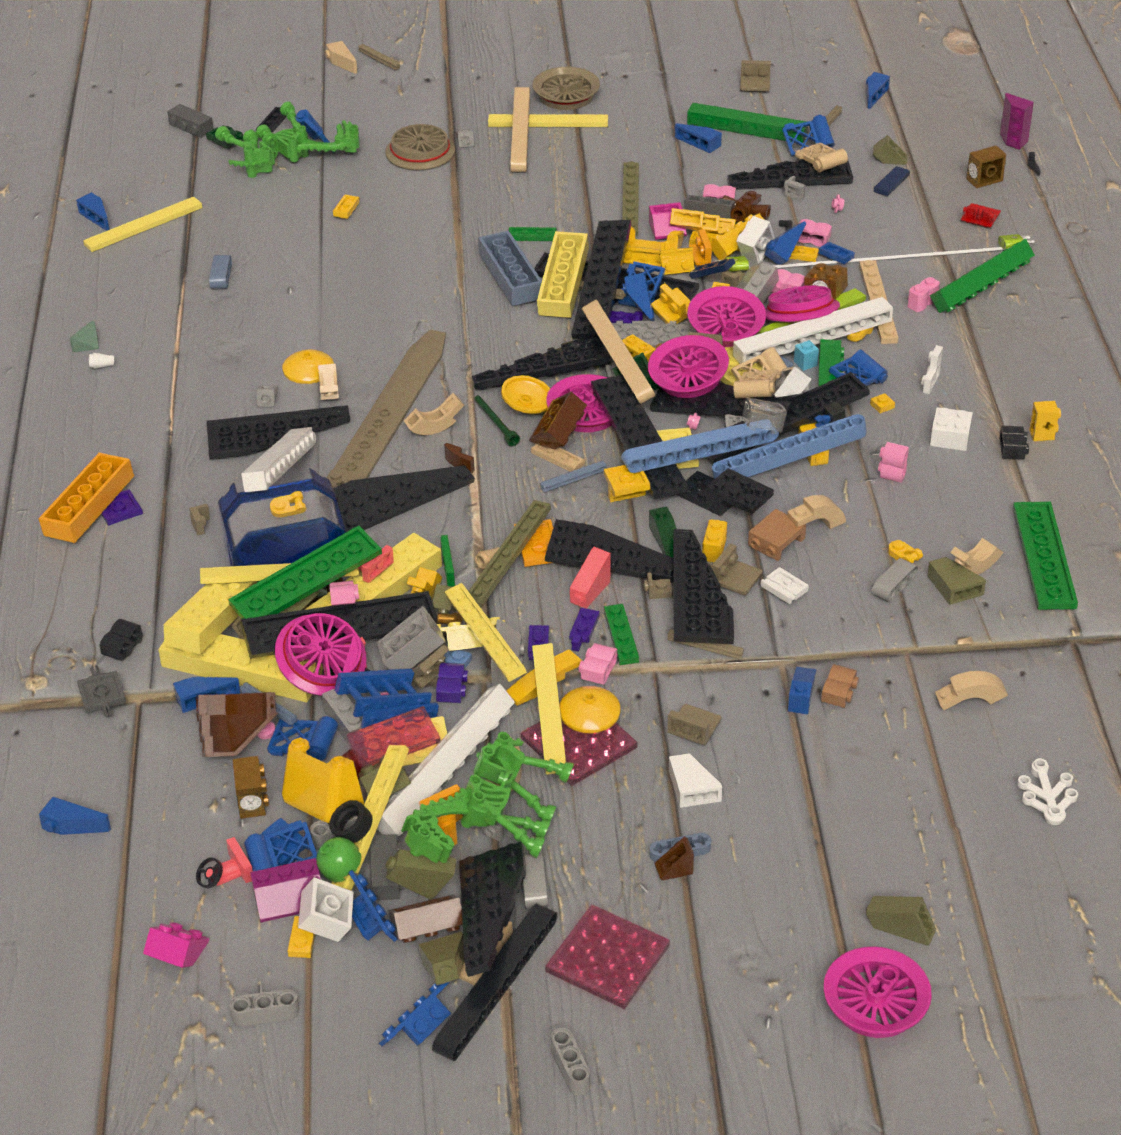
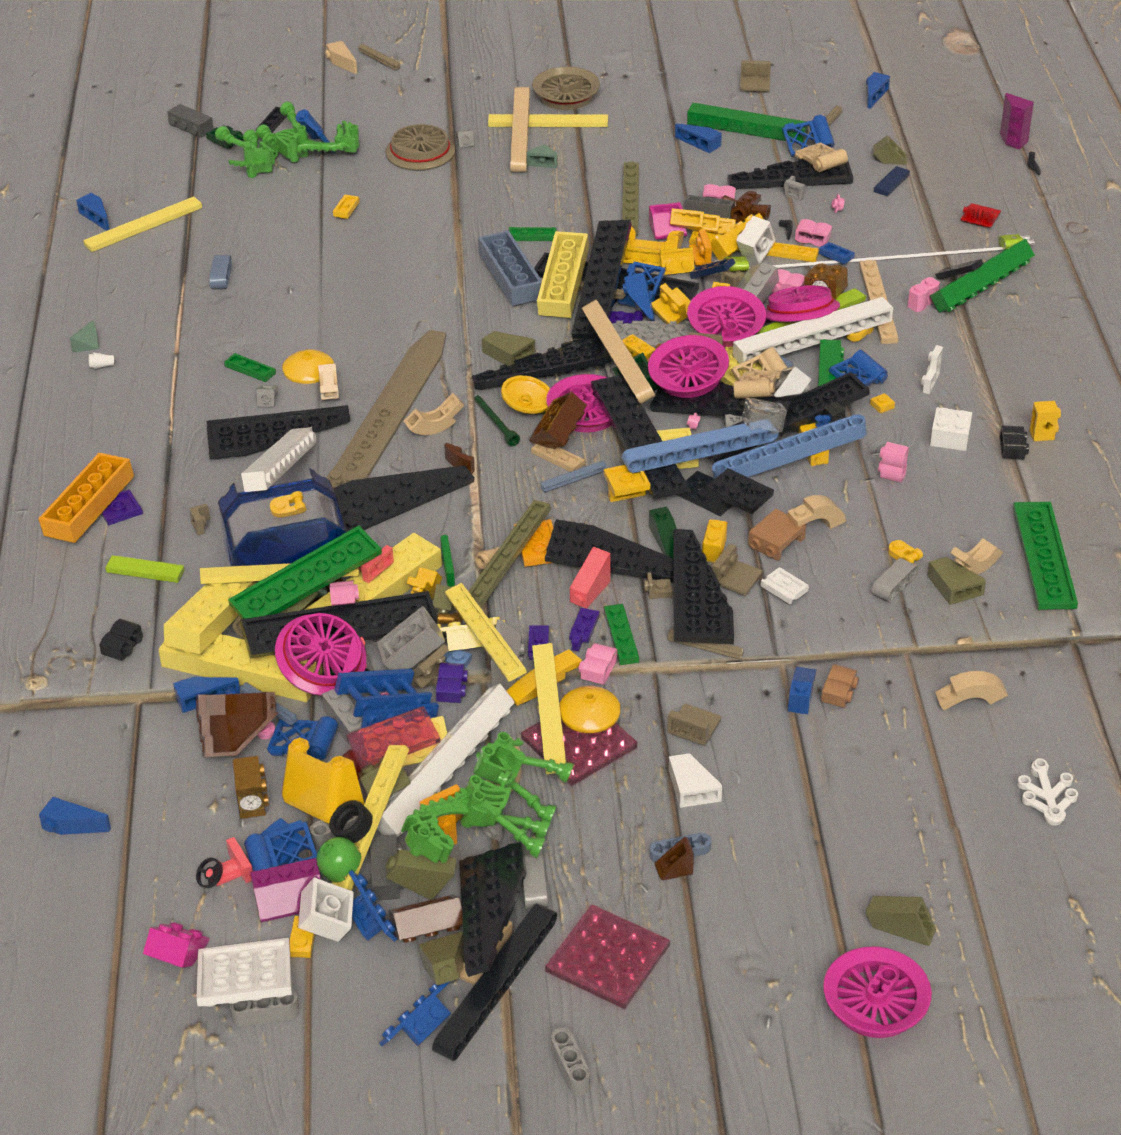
dark grey plate [77,665,126,717] -> none
blue slope [764,221,807,265] -> none
medium azure brick [794,340,819,371] -> none
pearl gold brick [966,145,1007,189] -> none
none -> lime tile [105,555,185,583]
none -> white plate [197,938,292,1007]
none -> green tile [224,353,276,382]
none -> olive slope [482,331,535,366]
none -> sand green slope [527,144,558,168]
none -> black tile [935,259,983,279]

